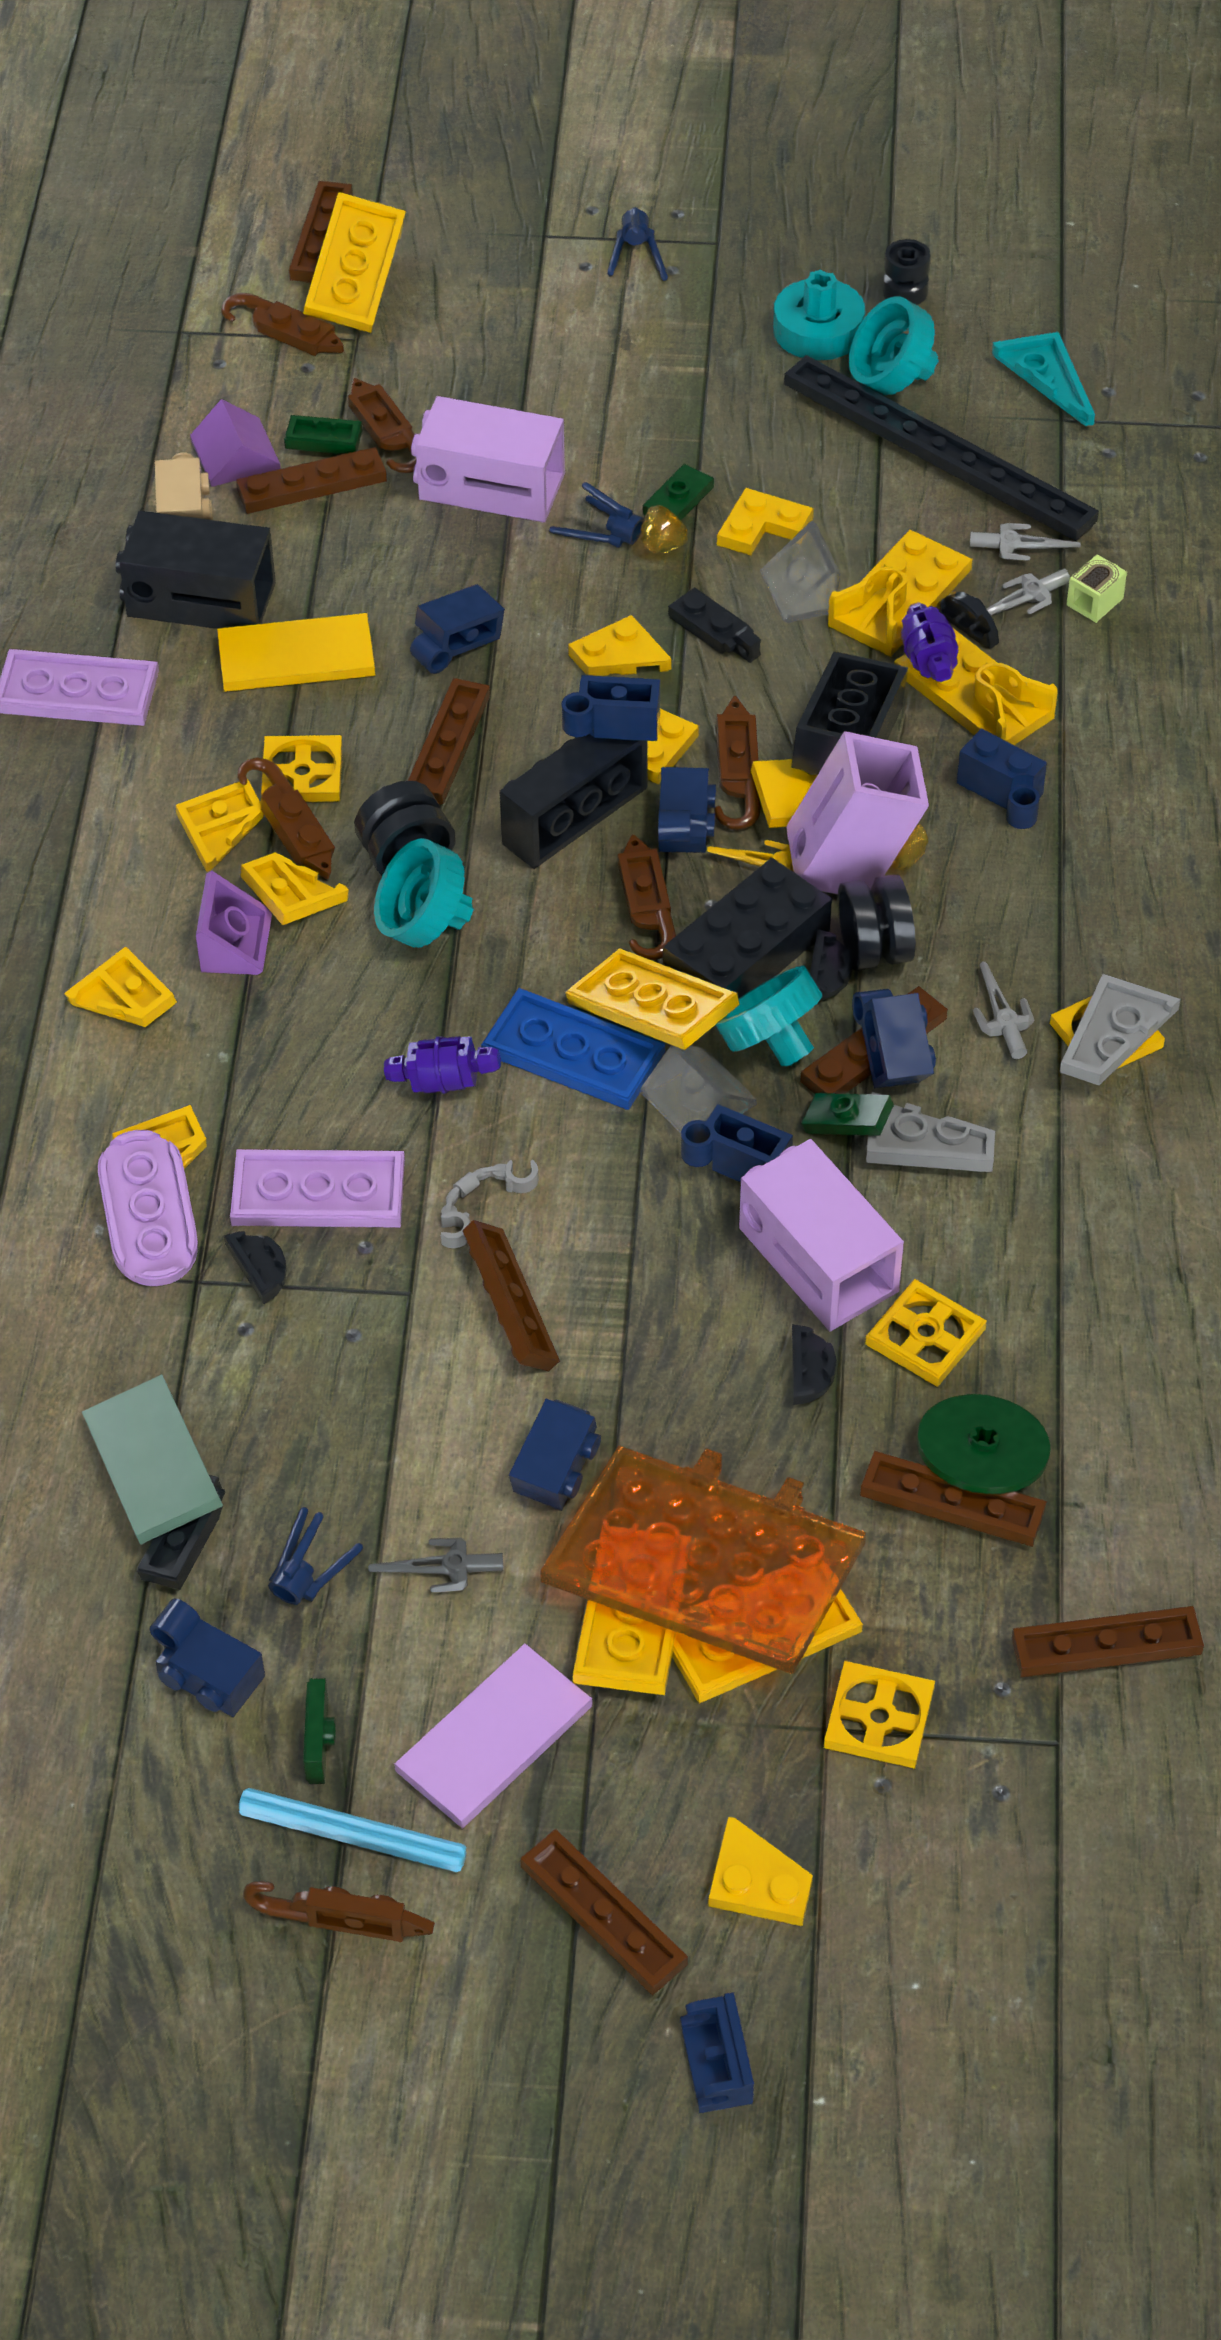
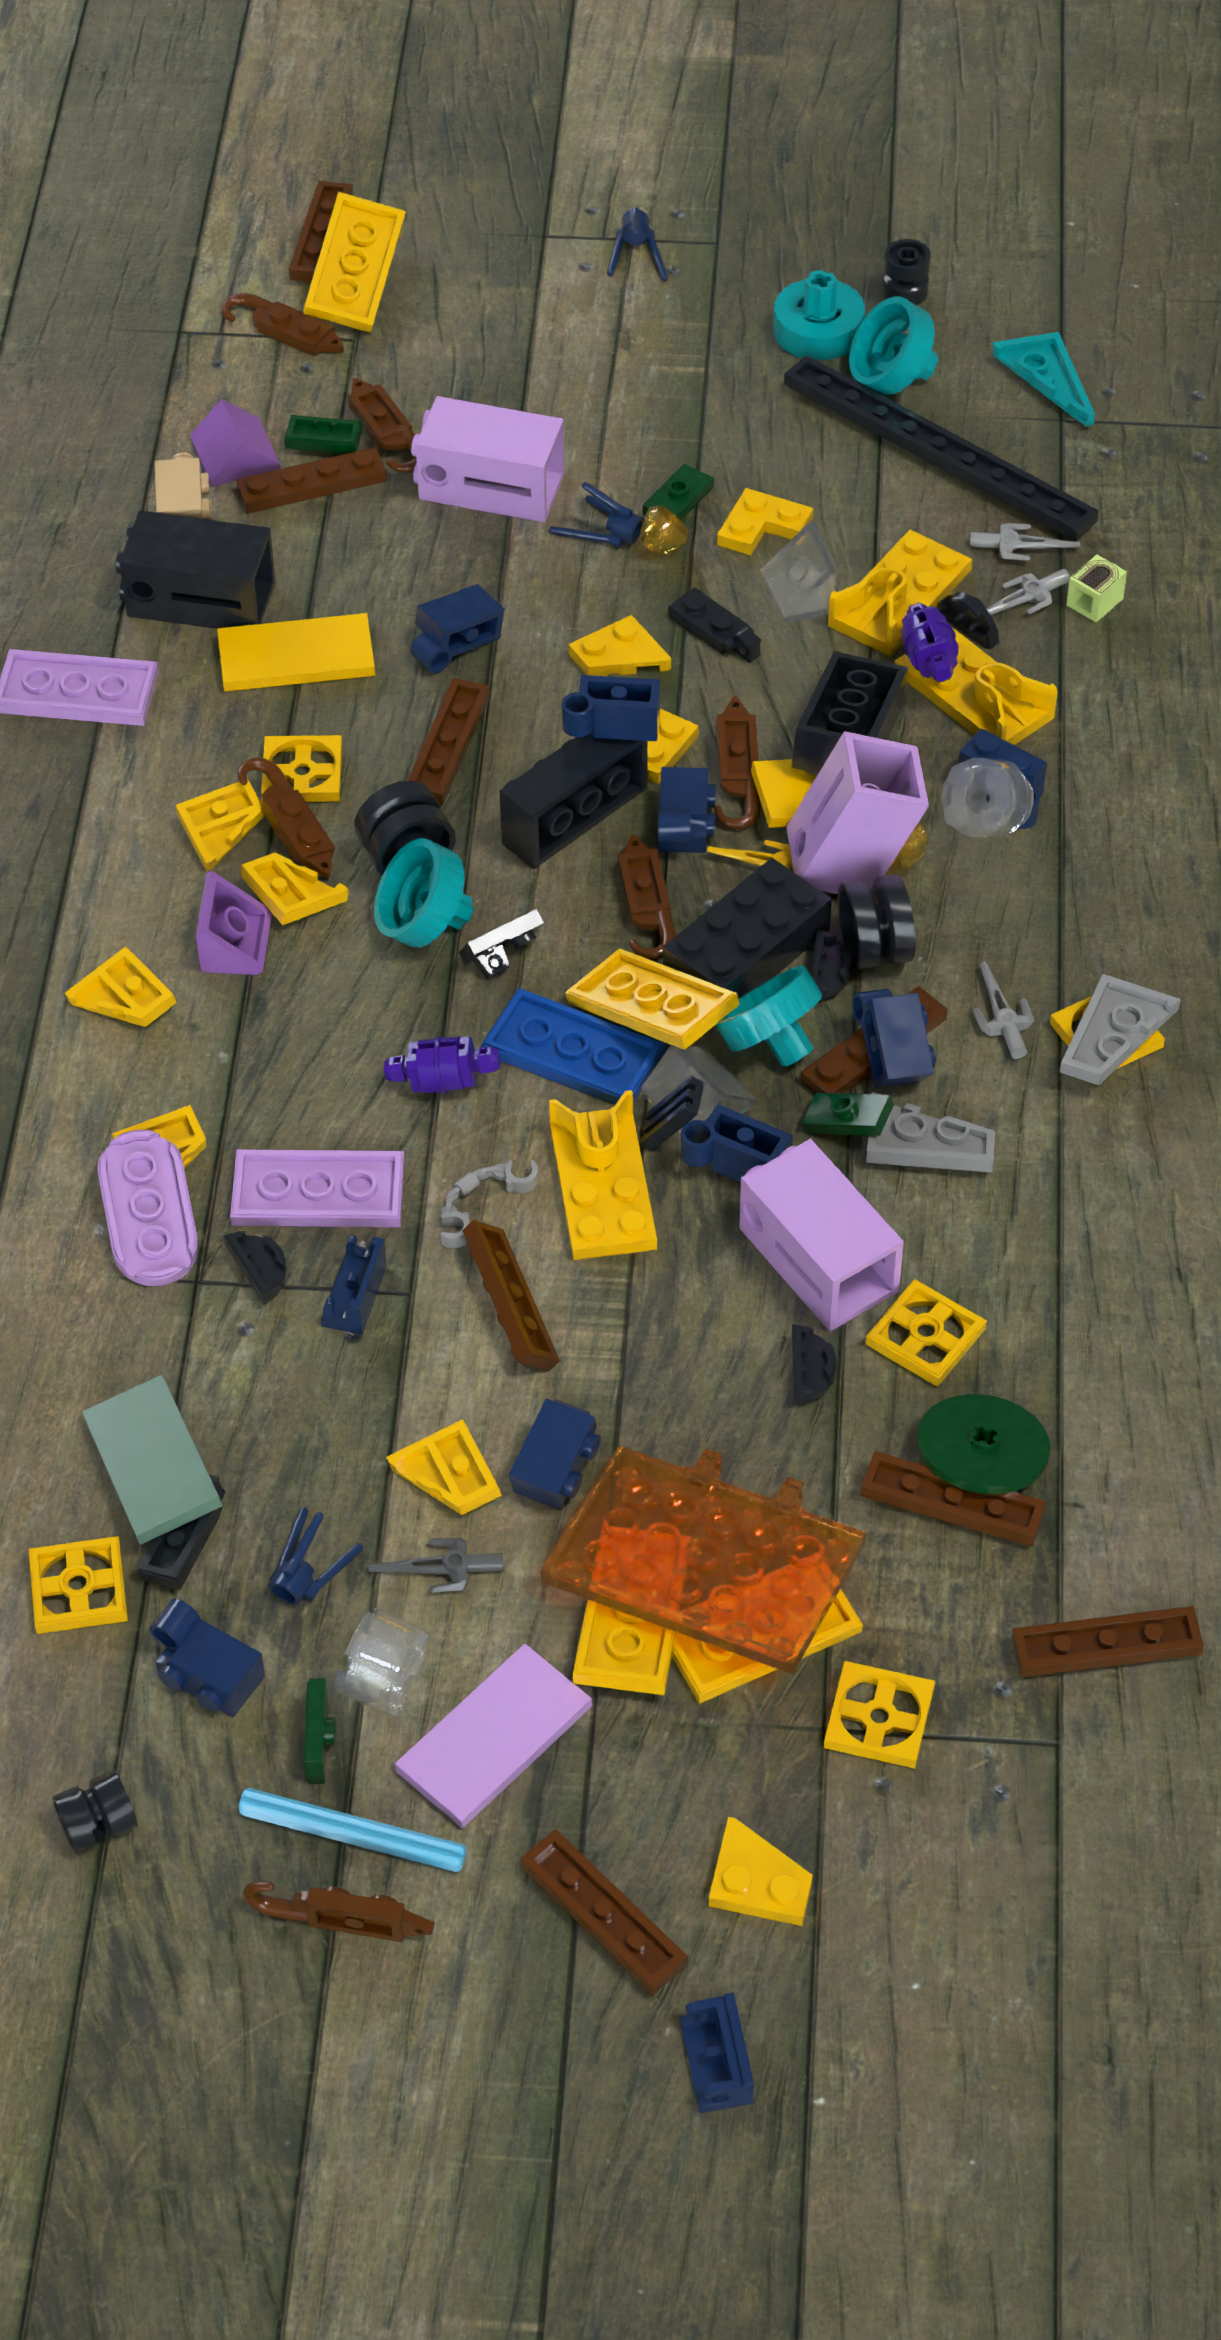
none -> yellow piece [28,1536,128,1634]
none -> black wheel [52,1770,138,1854]
none -> dark blue hinge [321,1235,387,1335]
none -> clear brick [334,1606,430,1717]
none -> yellow wing [386,1419,502,1515]
none -> hinge [459,909,544,979]
none -> yellow plate [549,1090,657,1260]
none -> black tile [639,1075,704,1151]
none -> clear brick [942,758,1034,838]

